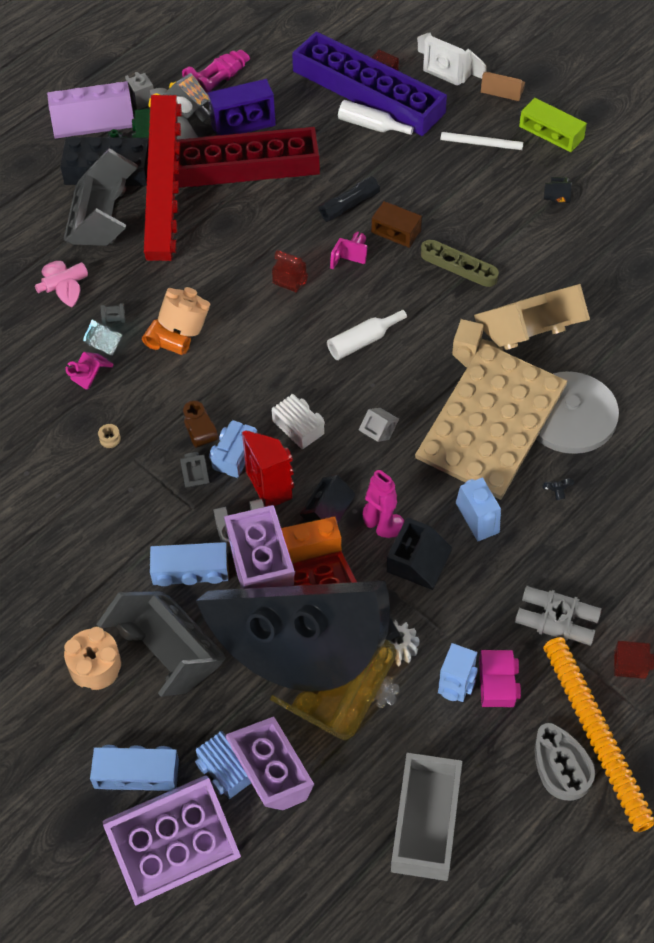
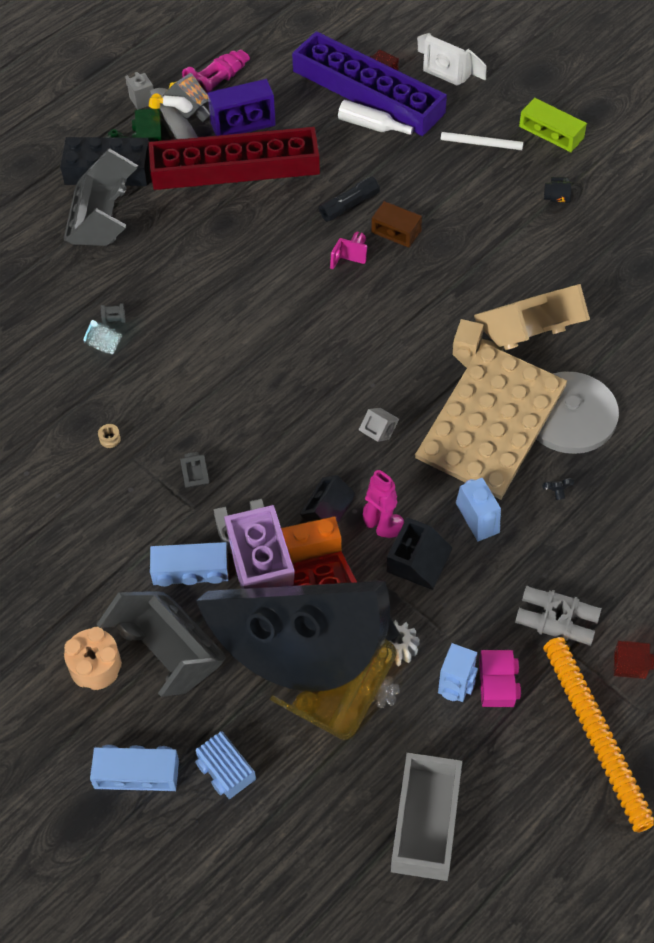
bright pink plant [35,261,88,307] -> none
lavender slope [47,81,134,139] -> none
dark pink bracket [66,352,114,389] -> none
lavender slope [102,775,241,906] -> none
orange piece [142,319,191,355] -> none
red brick [144,95,182,261] -> none
light nougat brick [158,287,210,336] -> none
reddish brown piece [183,401,218,448] -> none
light blue brick [209,420,257,478] -> none
lavender slope [226,717,314,810] -> none
red slope [242,430,294,507] -> none
clear red brick [272,250,308,293] -> none
white brick [272,394,325,449] -> none
white piece [327,310,407,360] -> none
olive beam [421,240,499,287] -> none
medium nougat panel [481,72,525,101] -> none
light grey piece [535,723,595,801] -> none

